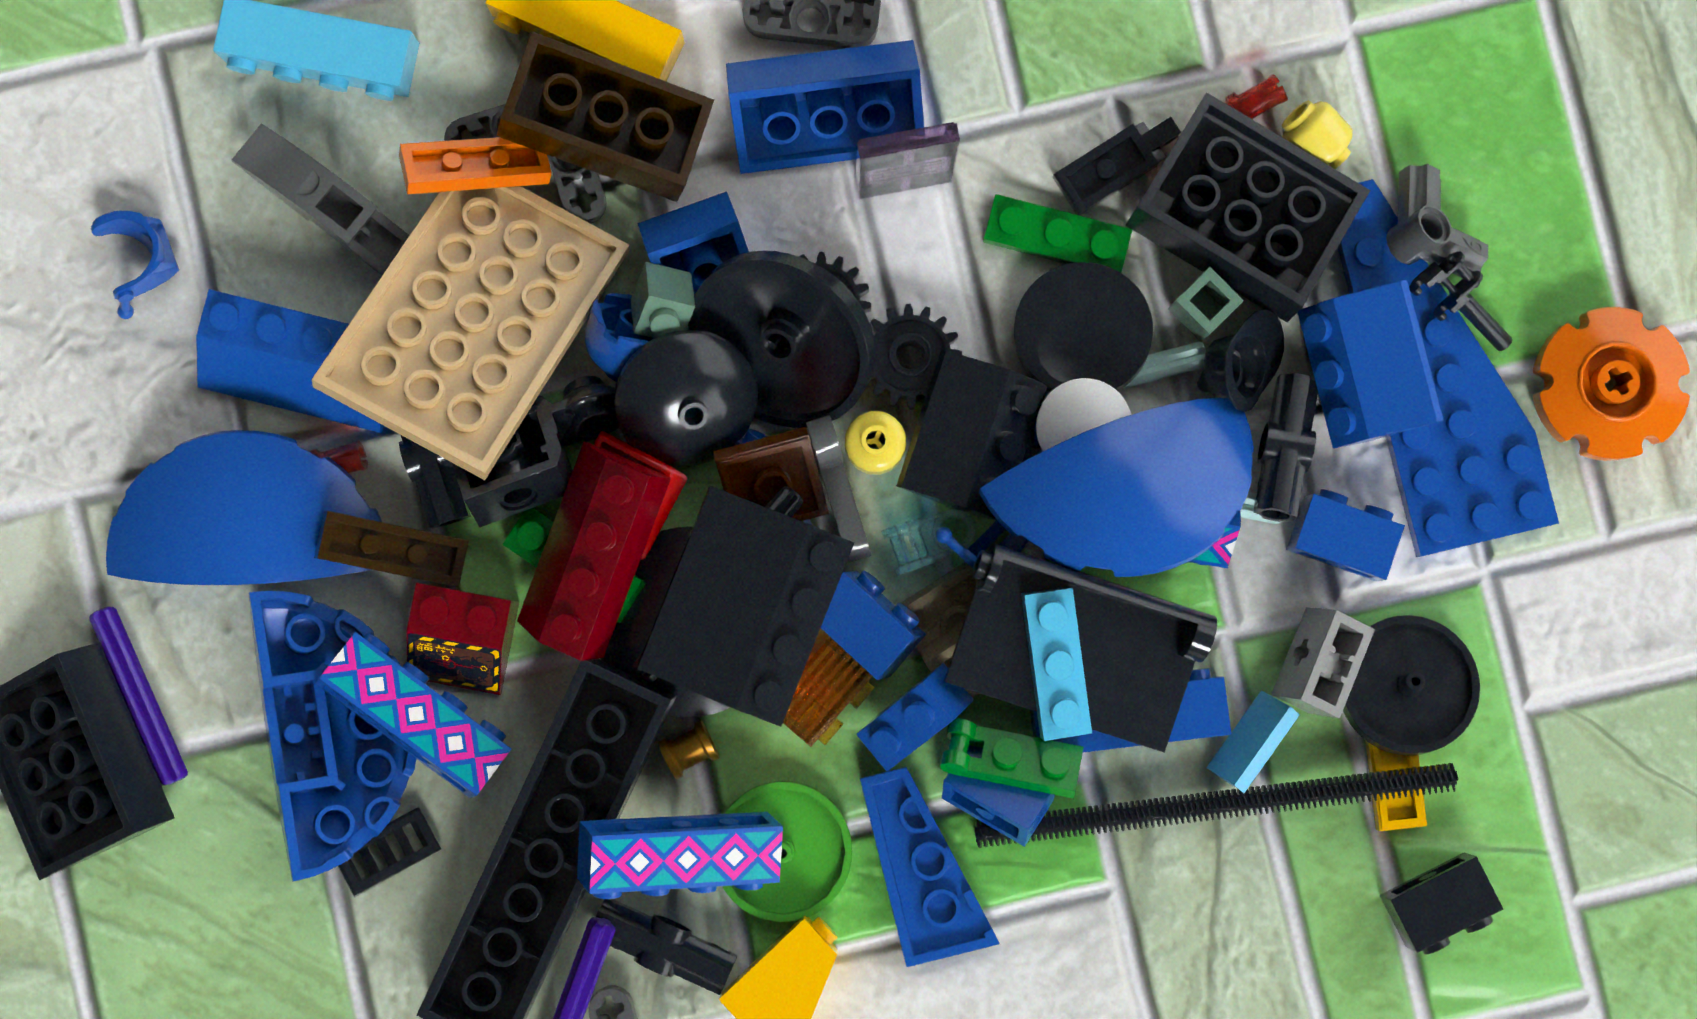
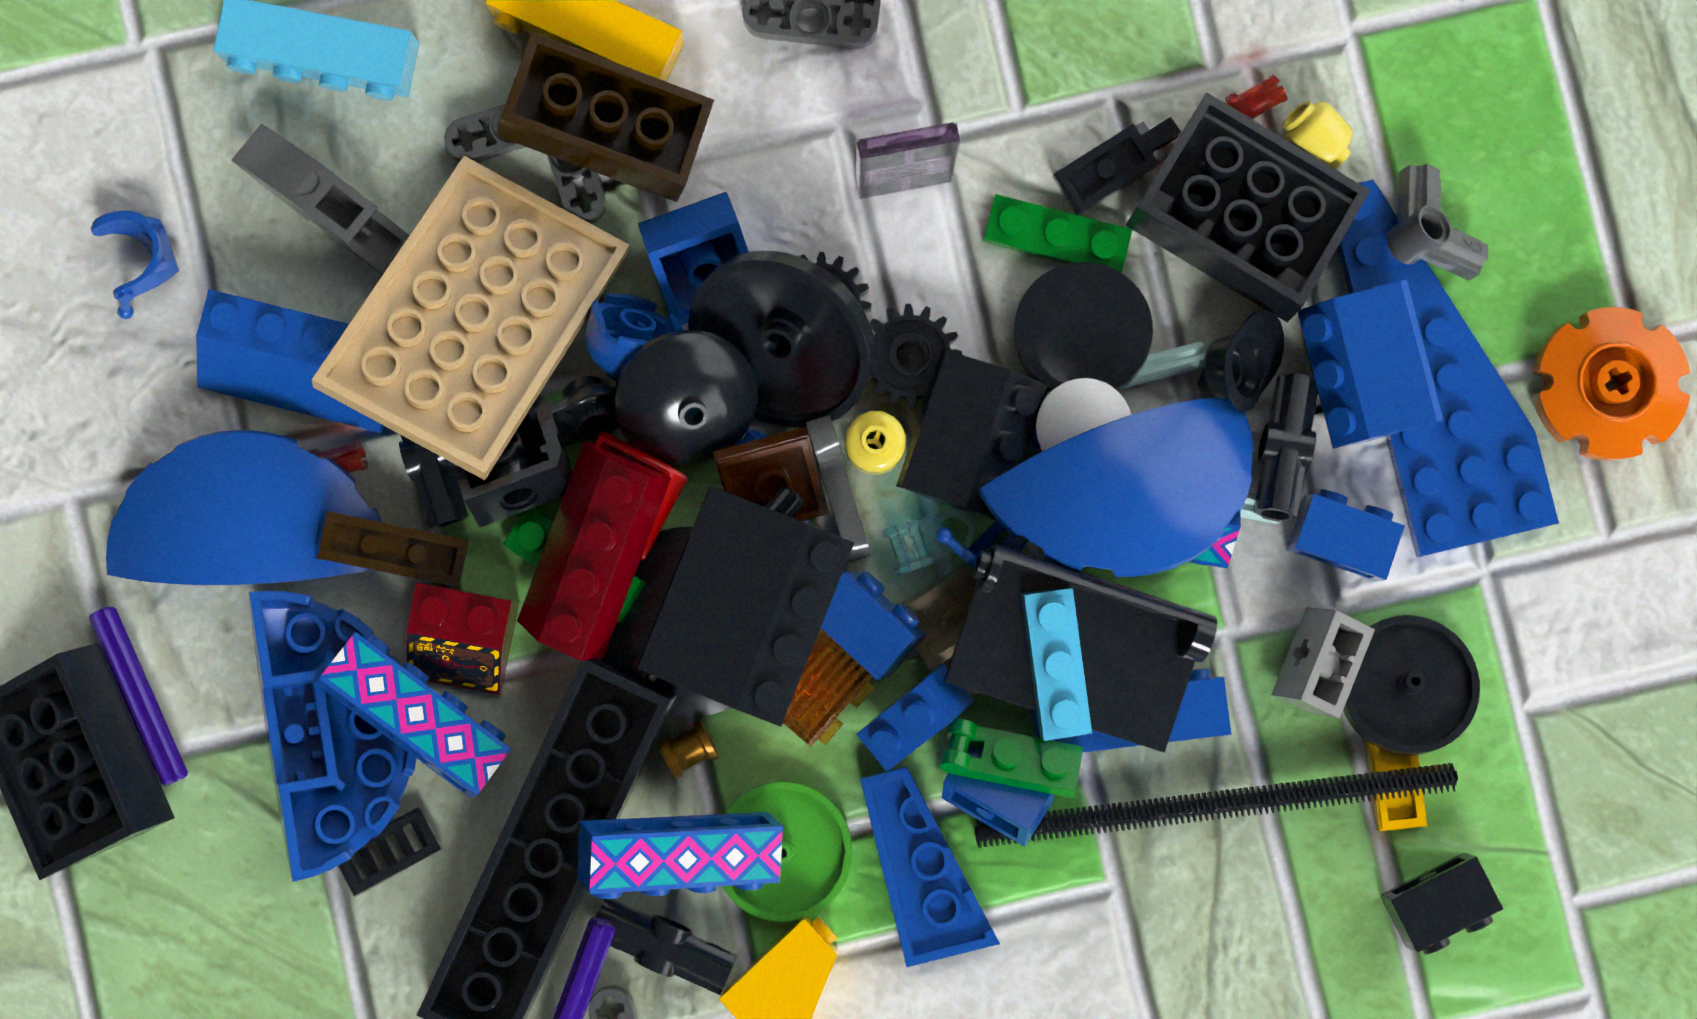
orange plate [399,137,552,194] -> none
sand green brick [631,262,695,338] -> none
blue slope [726,40,926,174] -> none
sand green brick [1168,267,1244,342] -> none
medium azure tile [1206,690,1300,793] -> none
black piece [1409,251,1512,351] -> none

